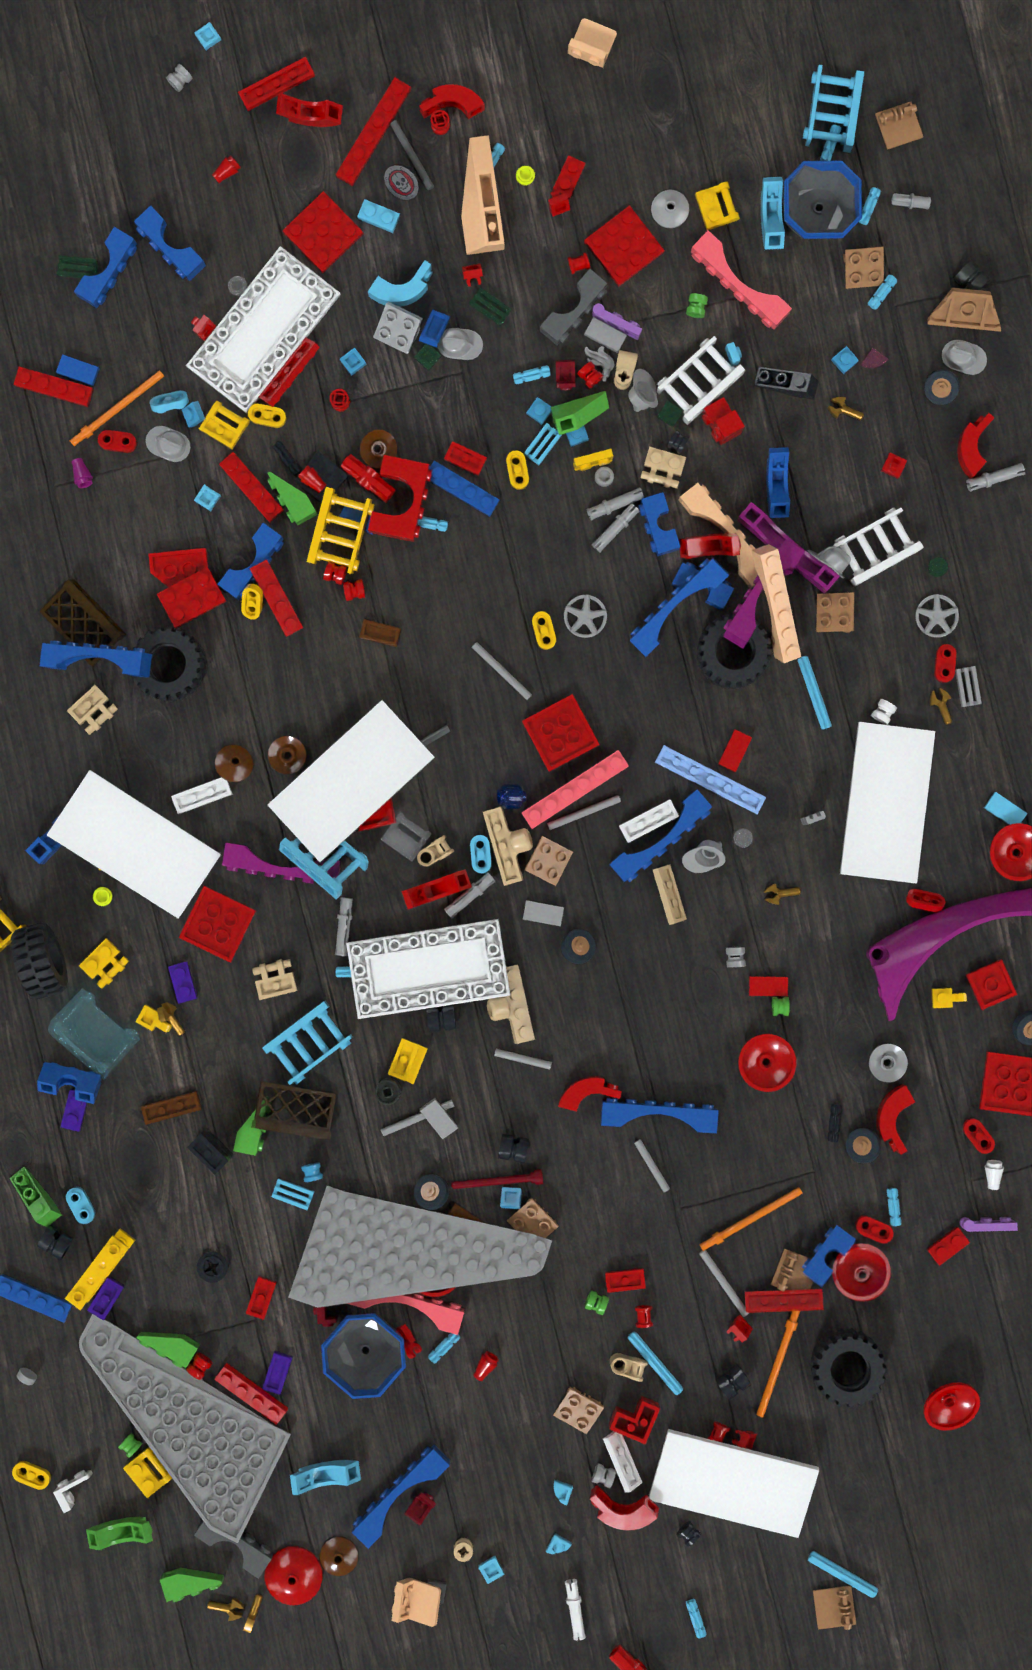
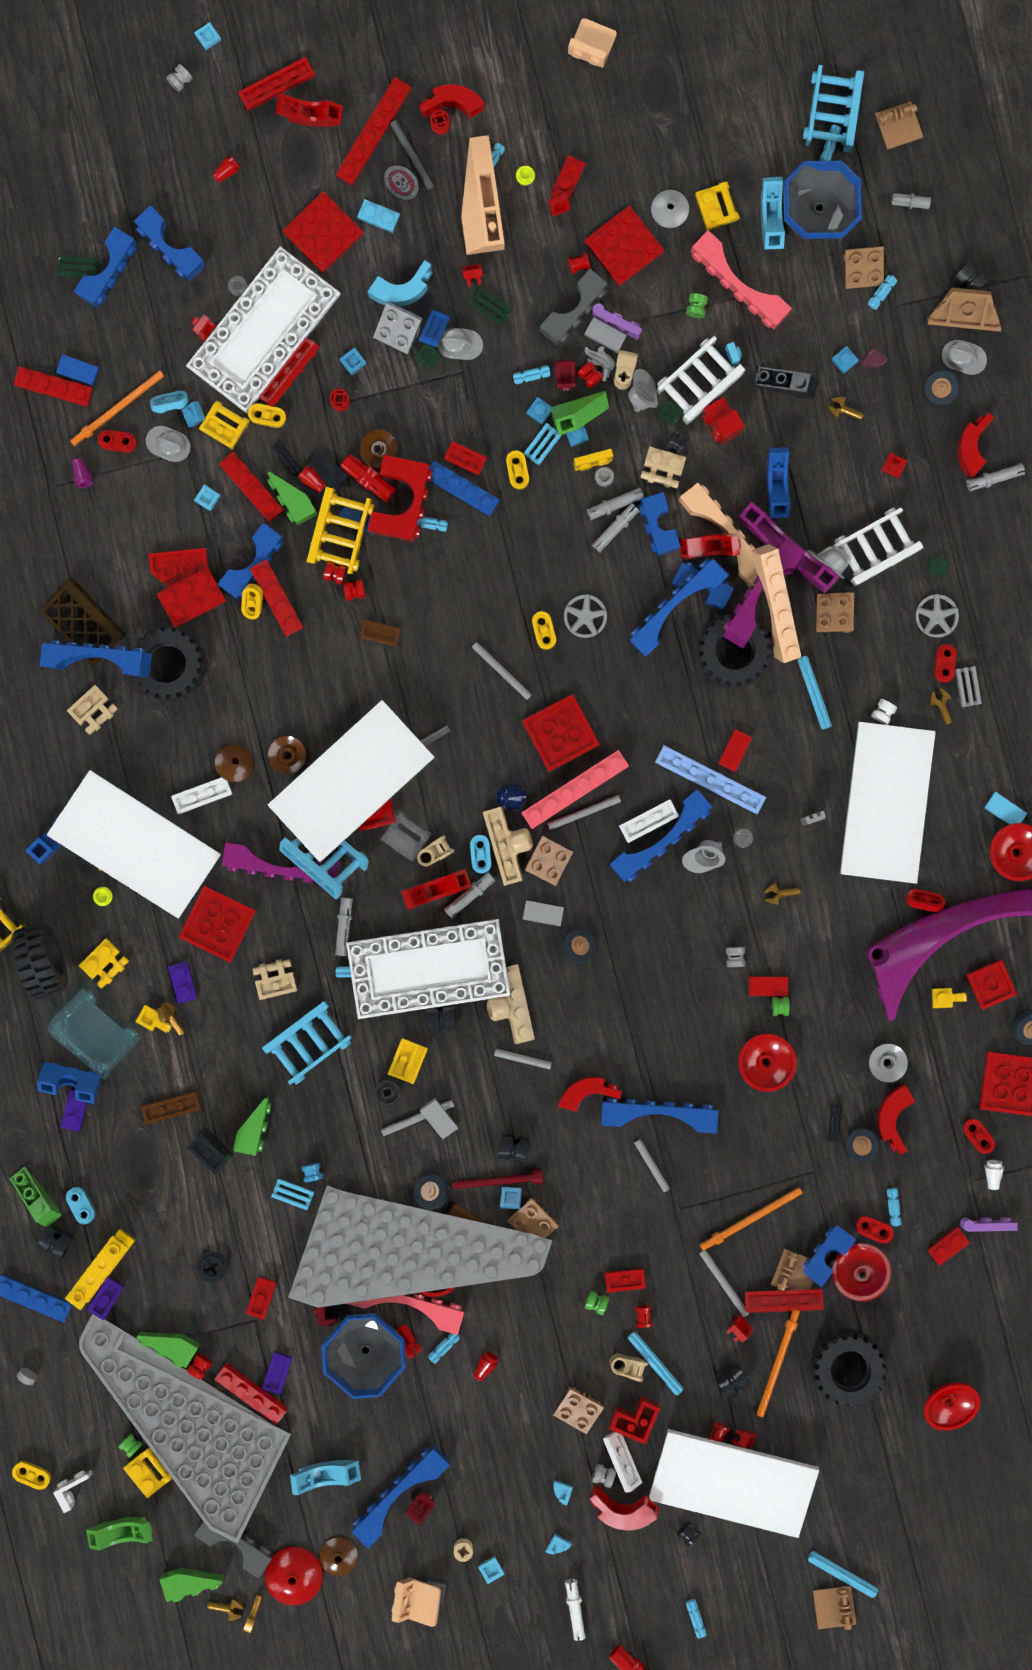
dark brown fence [251,1081,336,1140] -> none
tan plate [653,865,687,925] -> none
medium azure axle [859,187,881,225] -> none

